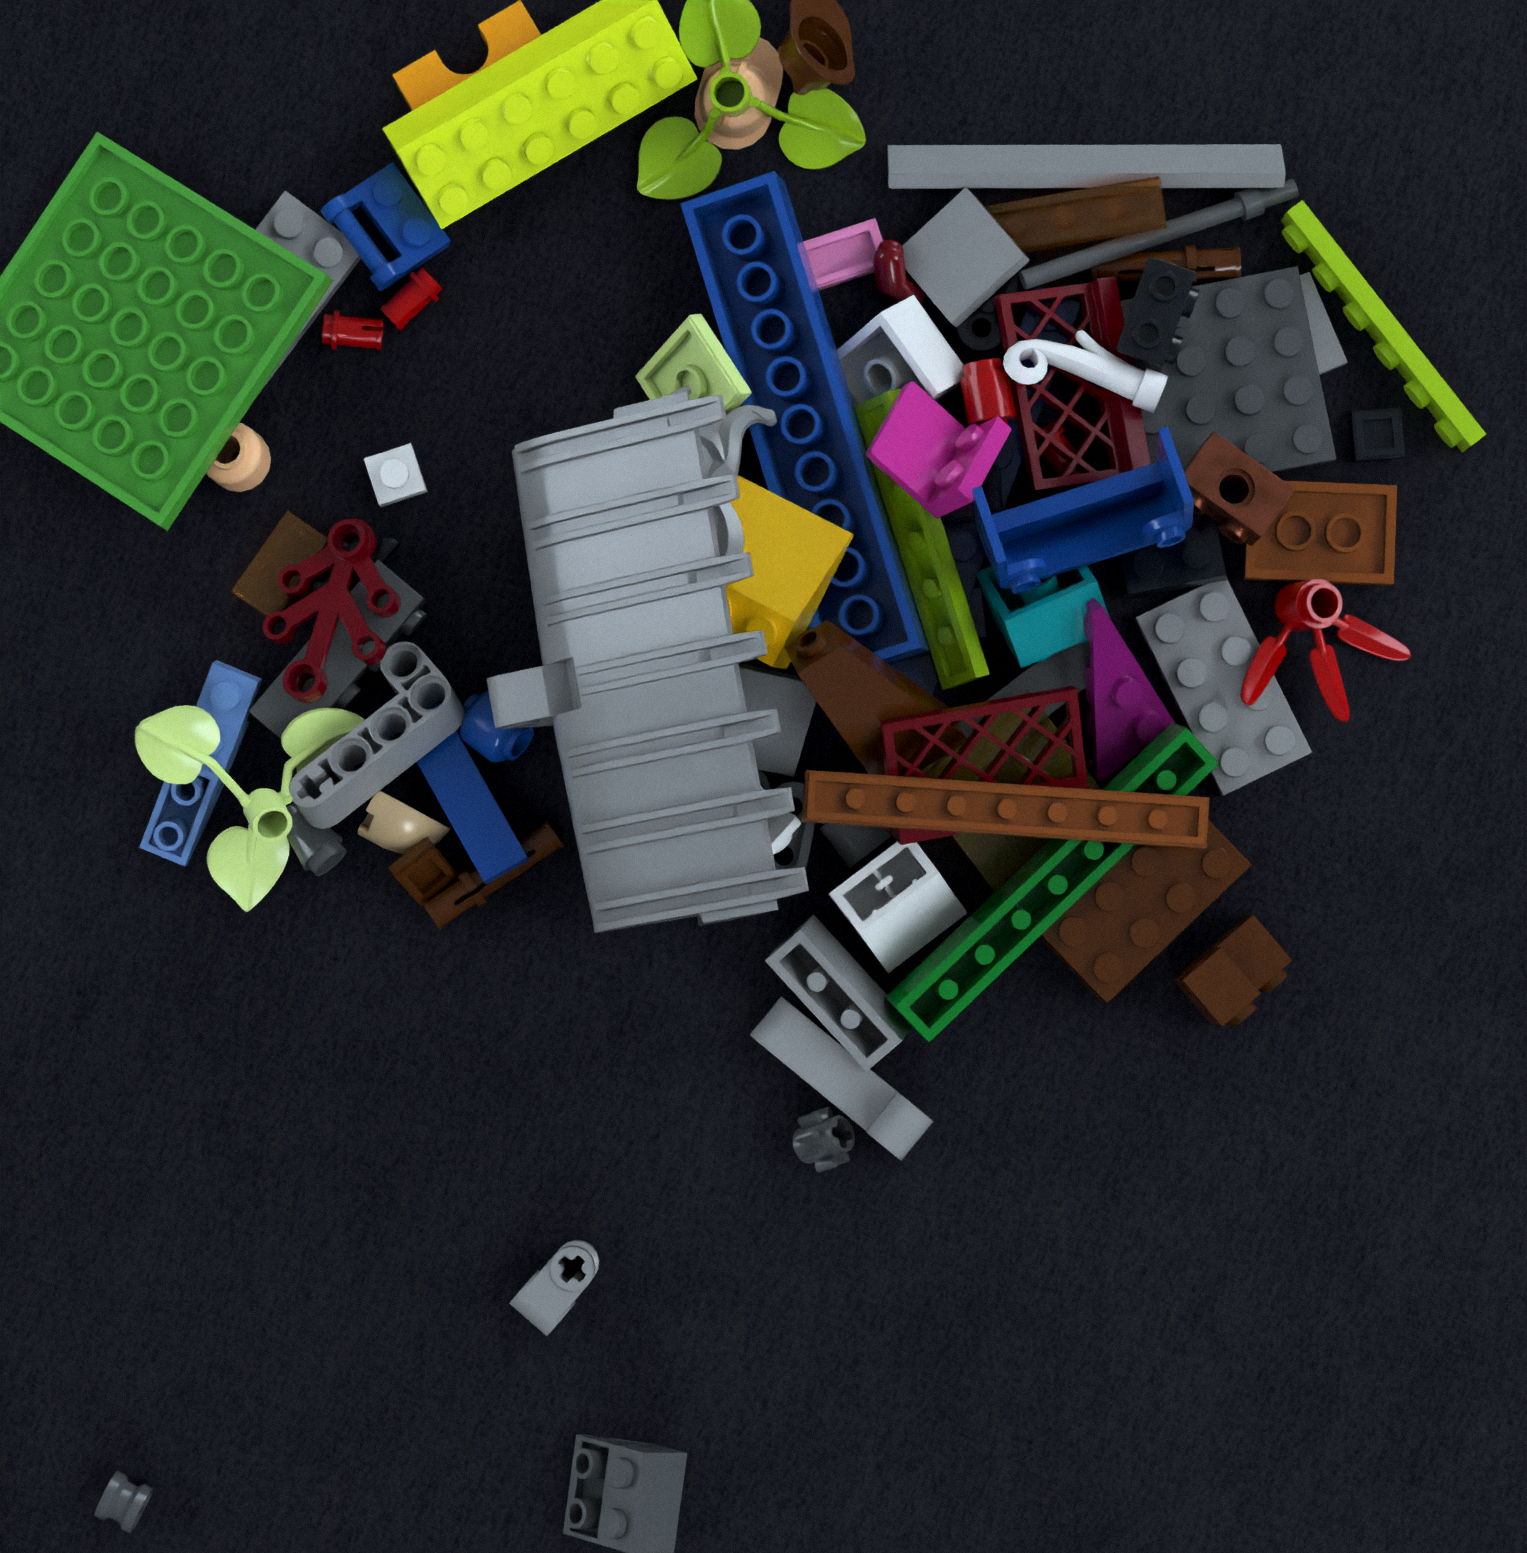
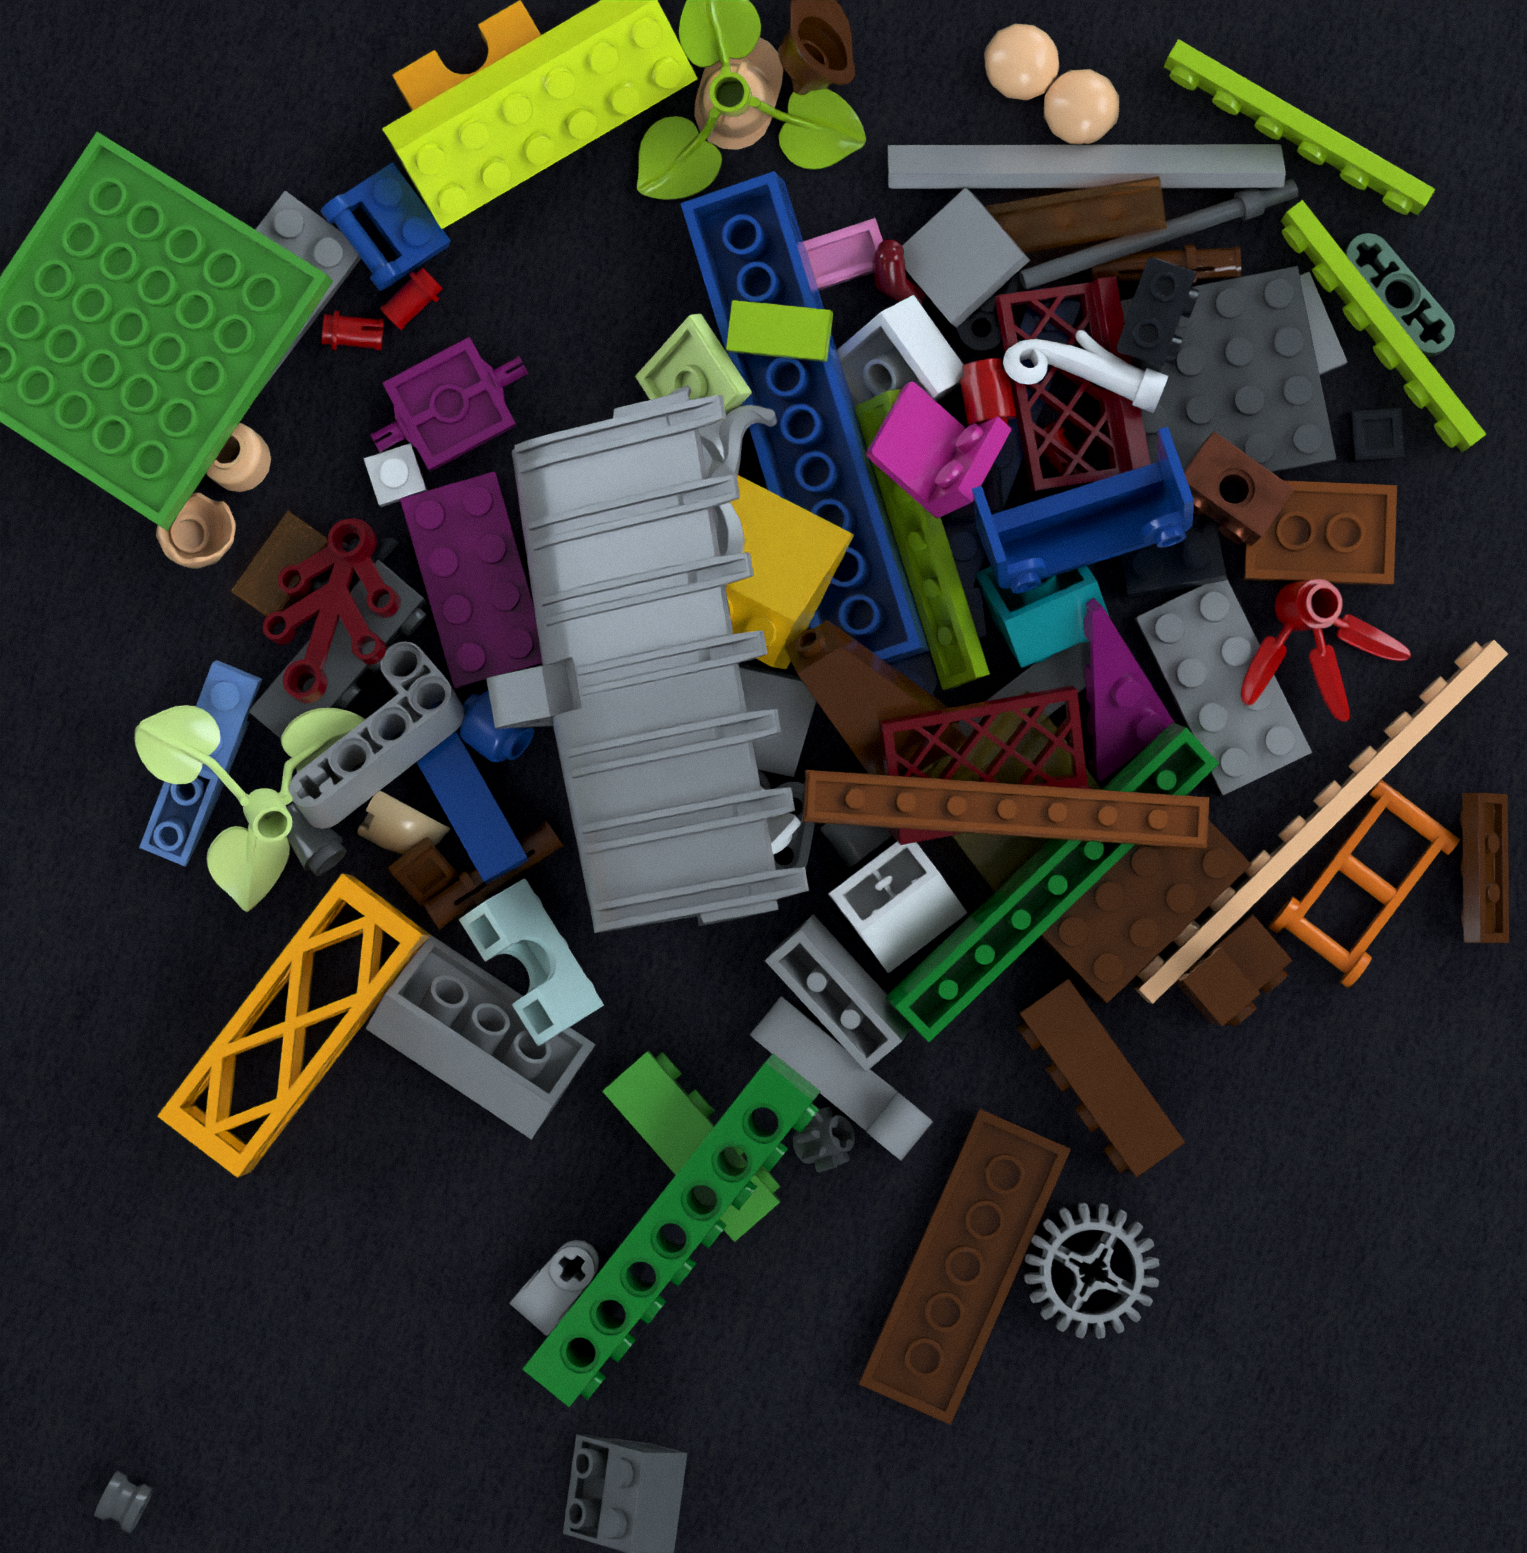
none -> light nougat hair [156,493,236,569]
none -> light orange piece [157,873,431,1178]
none -> light grey slope [366,935,596,1140]
none -> magenta plate [370,337,529,472]
none -> magenta plate [400,471,542,689]
none -> light aqua arch [459,879,604,1046]
none -> green brick [522,1053,821,1407]
none -> bright green brick [602,1050,781,1242]
none -> lime tile [726,300,833,362]
none -> reddish brown plate [859,1108,1071,1425]
none -> light nougat hair [984,24,1059,100]
none -> reddish brown brick [1016,978,1185,1178]
none -> light grey gear [1024,1203,1159,1339]
none -> light nougat hair [1043,69,1119,145]
none -> light nougat plate [1134,640,1508,1004]
none -> lime plate [1164,39,1435,215]
none -> orange piece [1268,779,1460,988]
none -> sand green beam [1344,233,1455,357]
none -> reddish brown plate [1460,793,1509,943]

